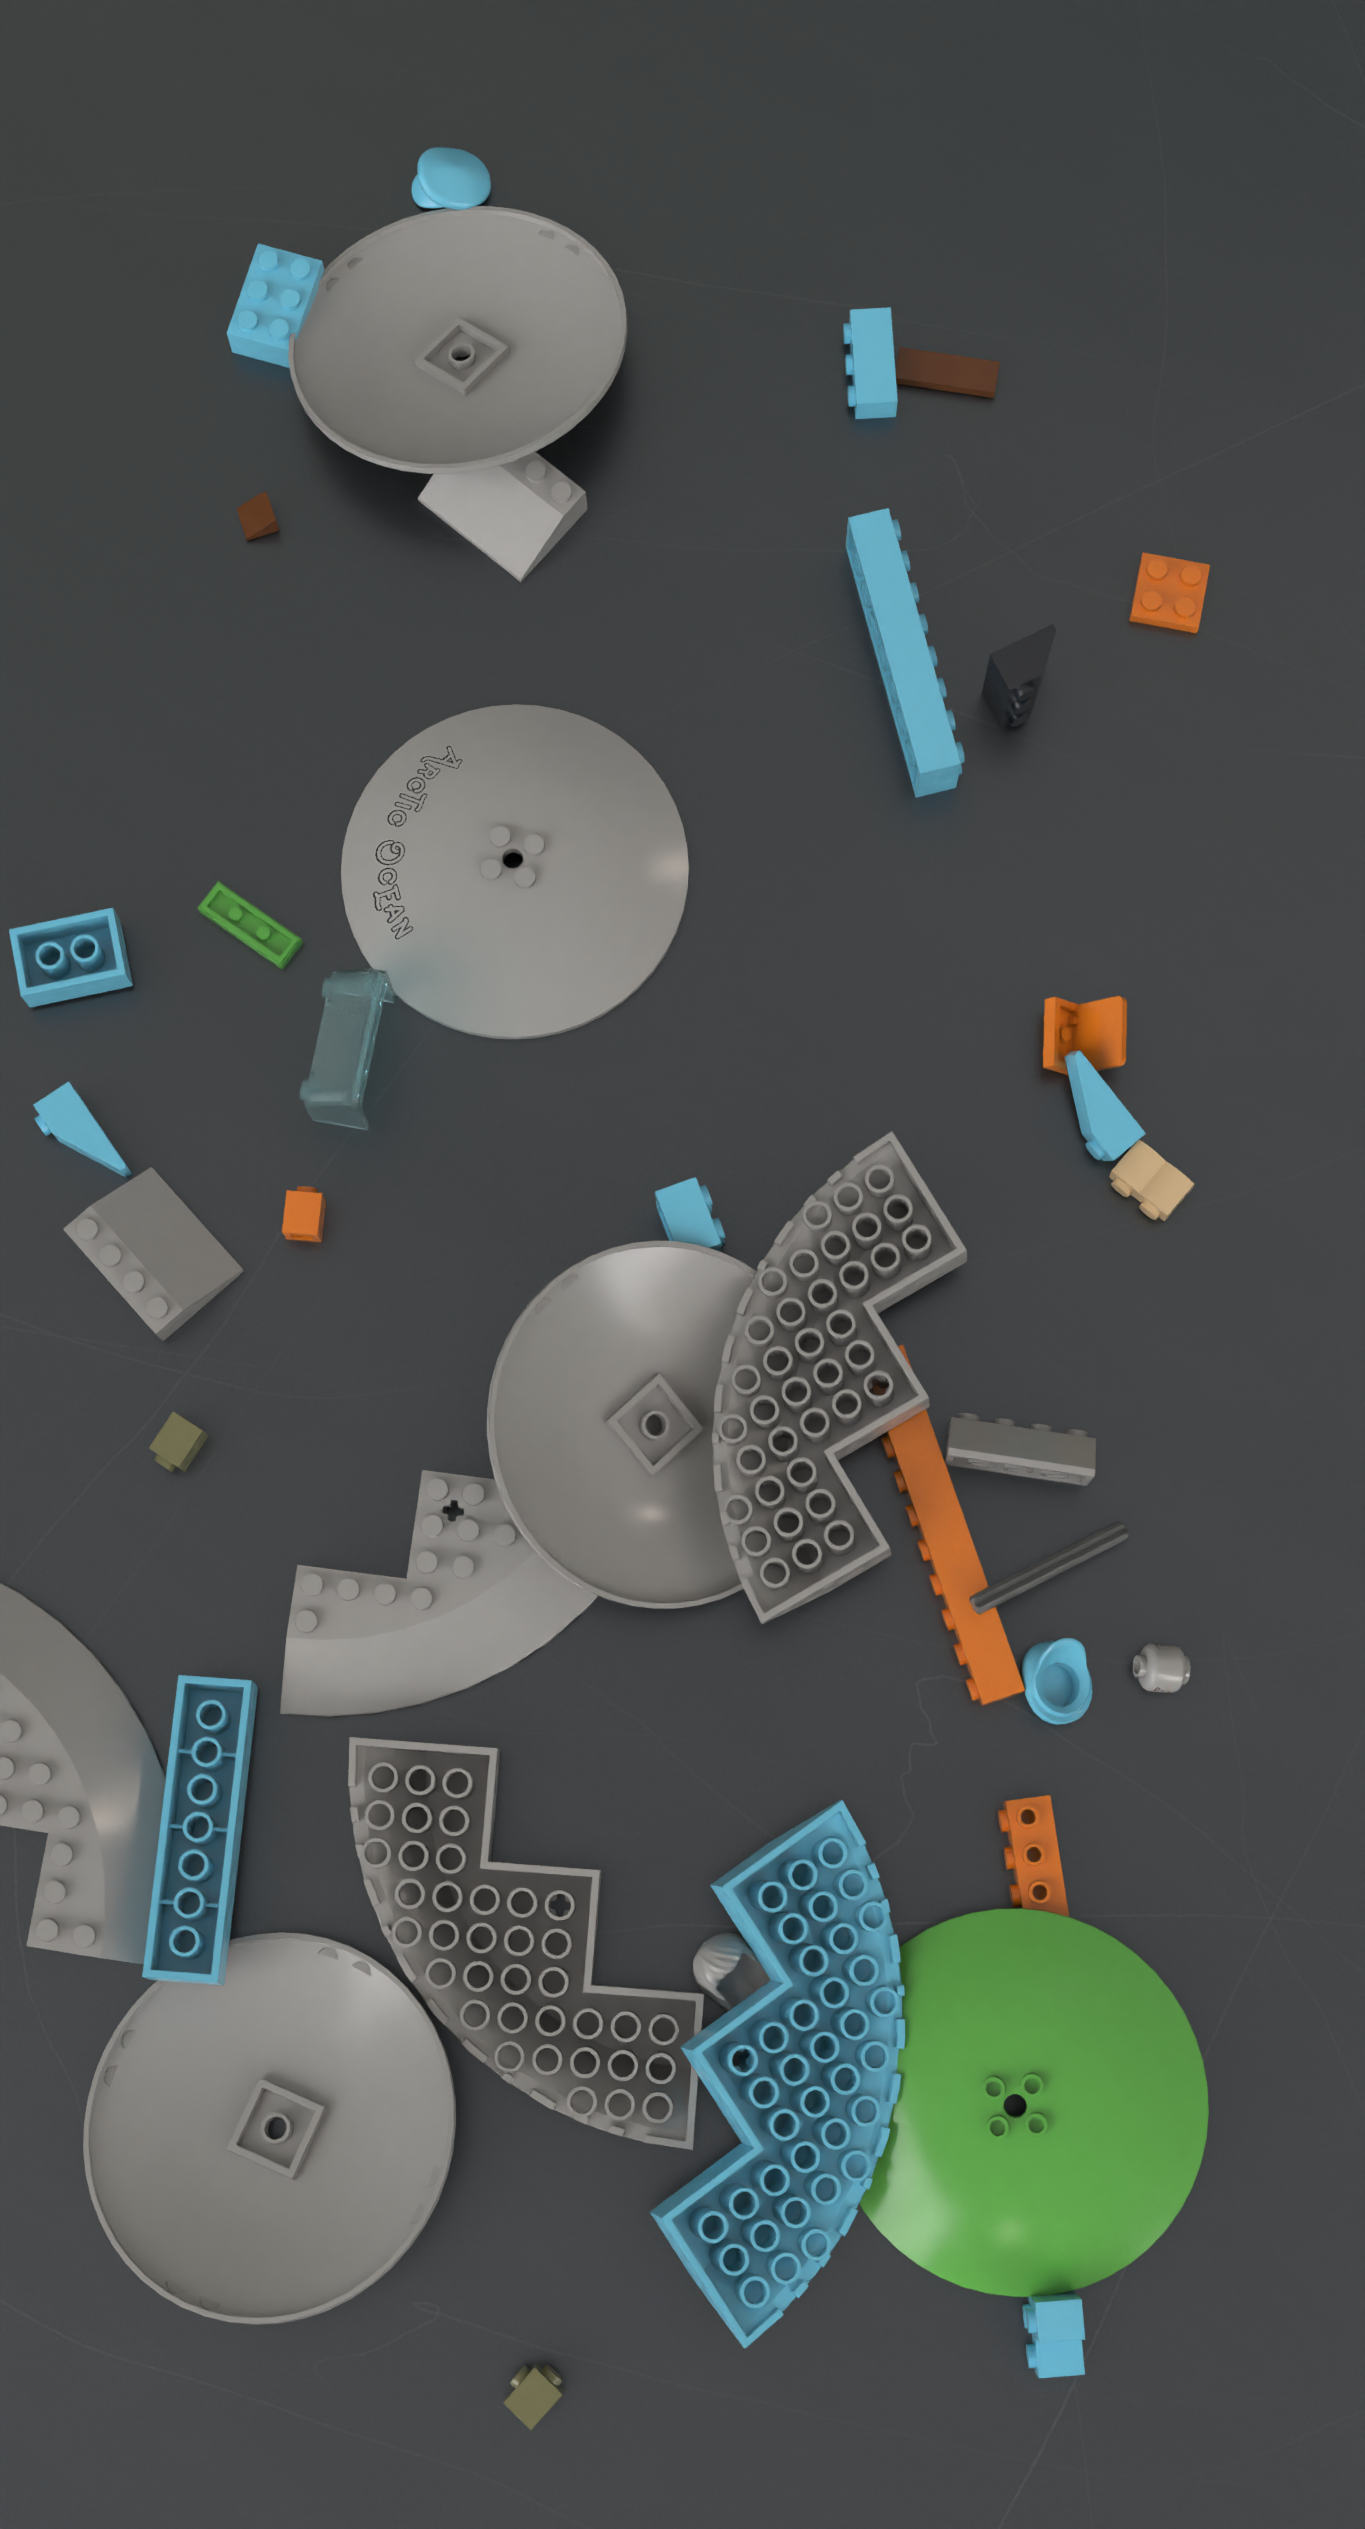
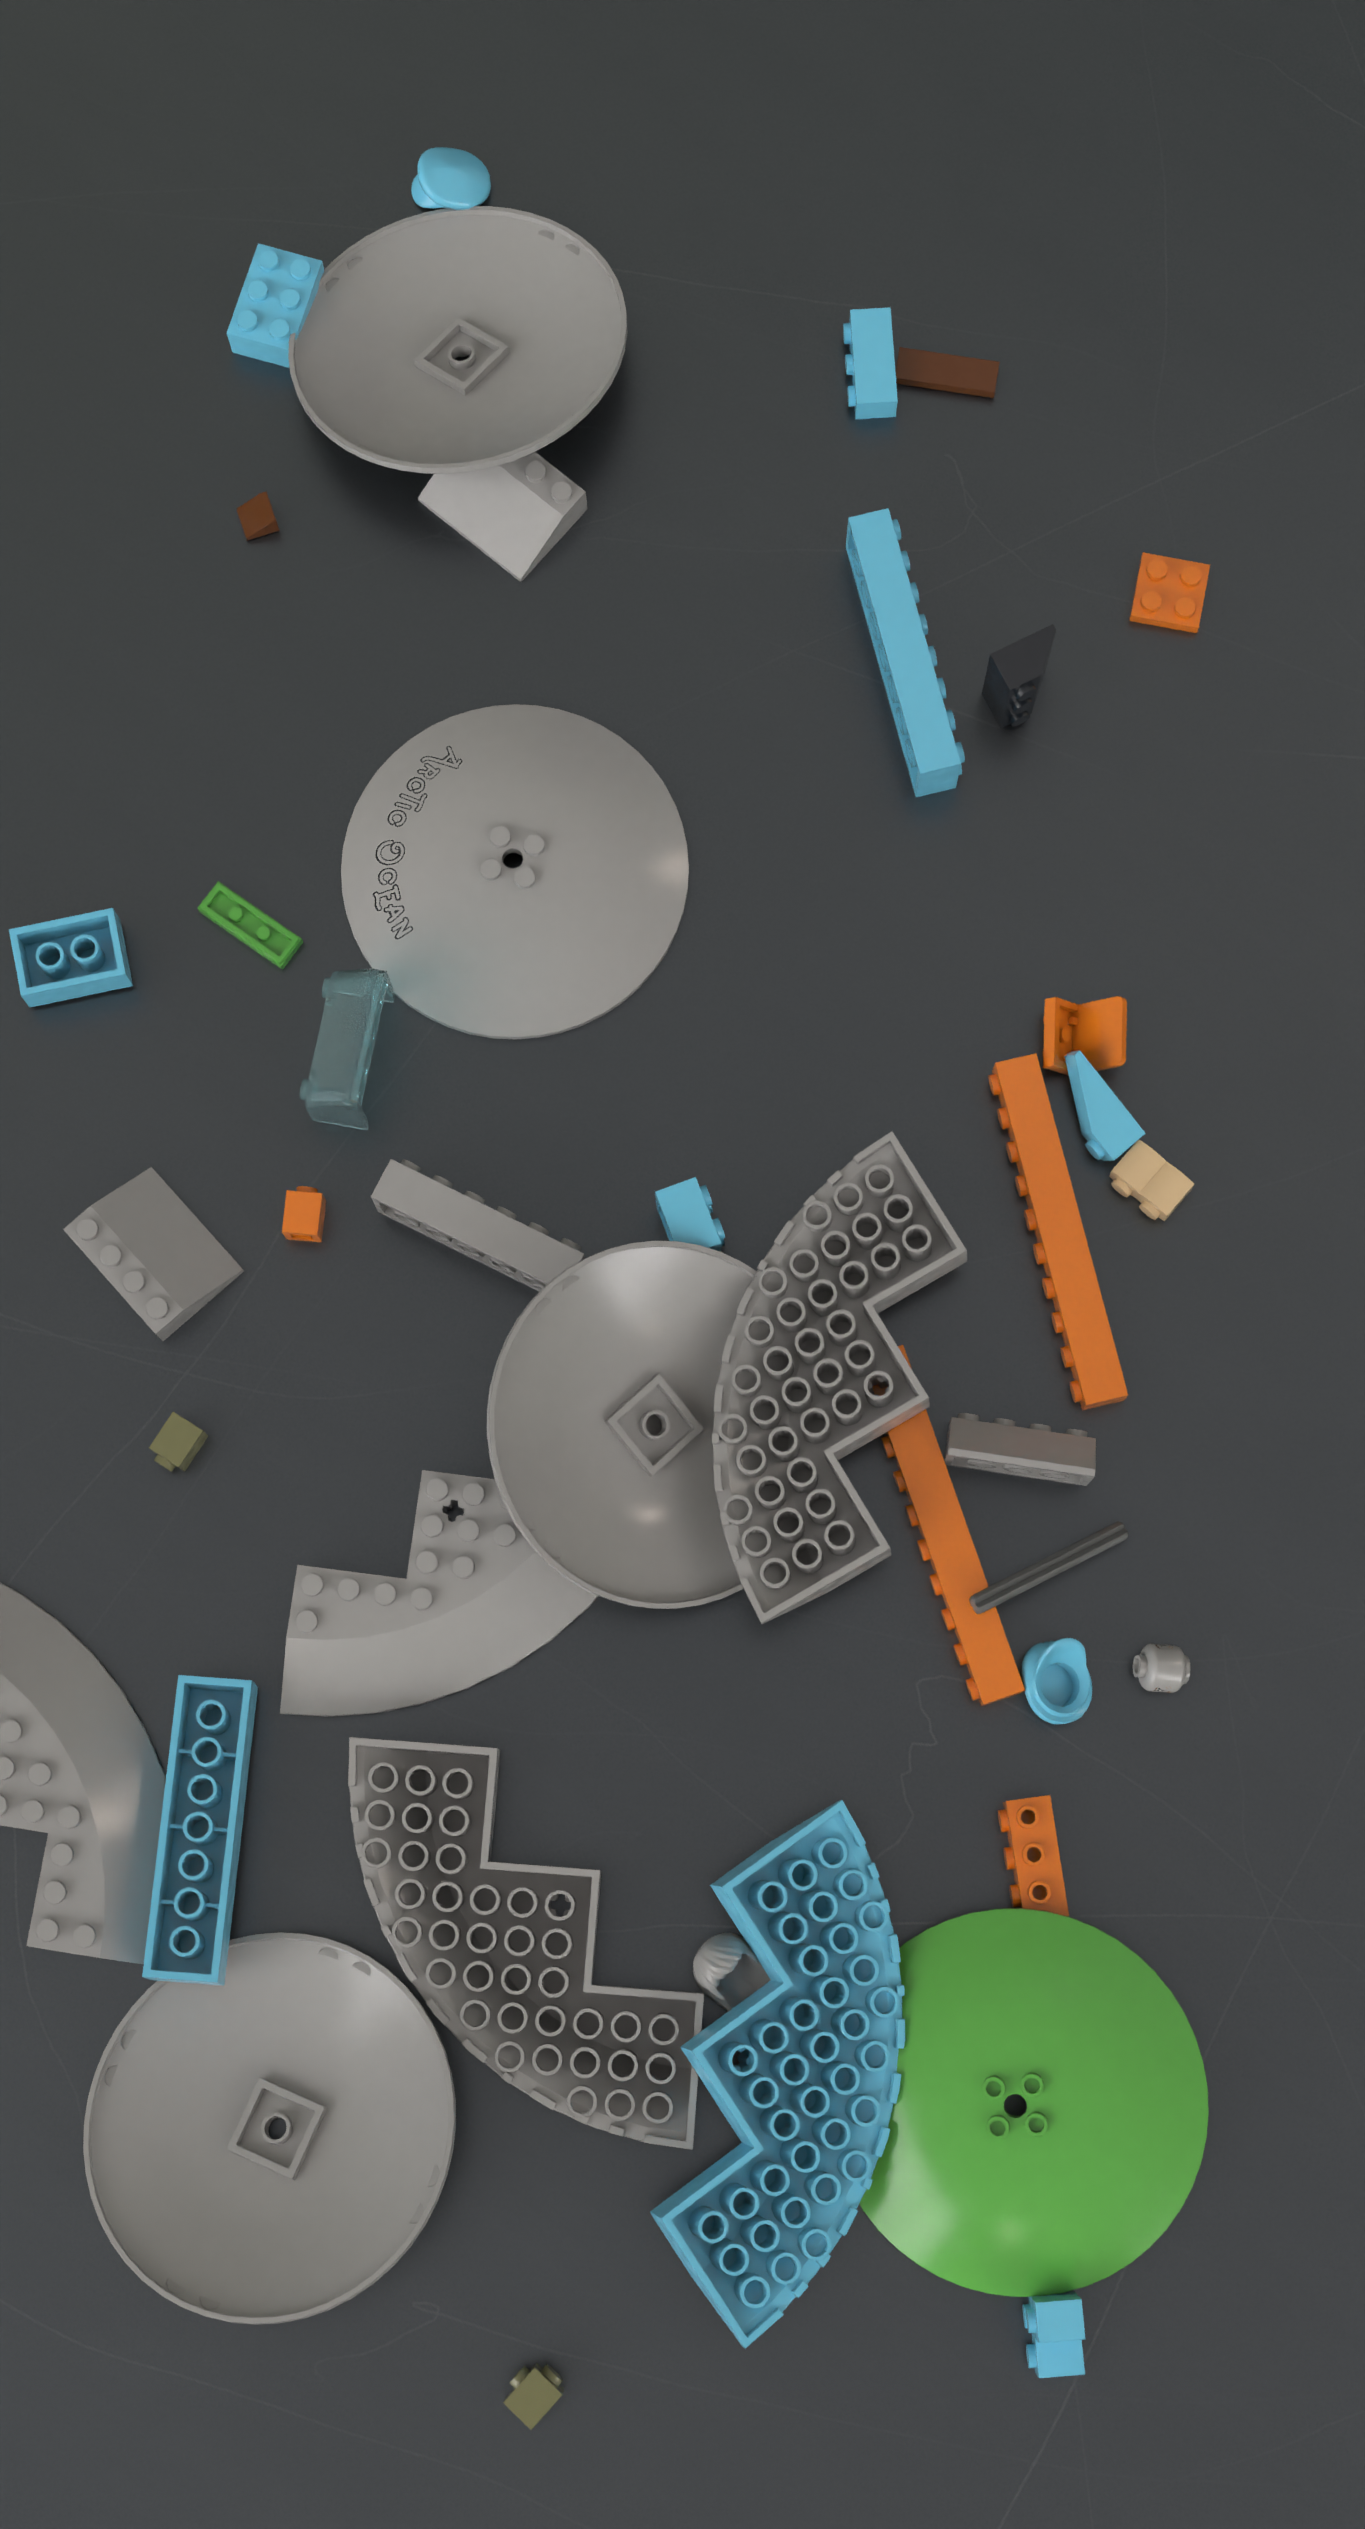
medium azure slope [33,1081,133,1178] -> none
none -> light grey brick [371,1159,585,1292]
none -> orange brick [988,1053,1128,1411]

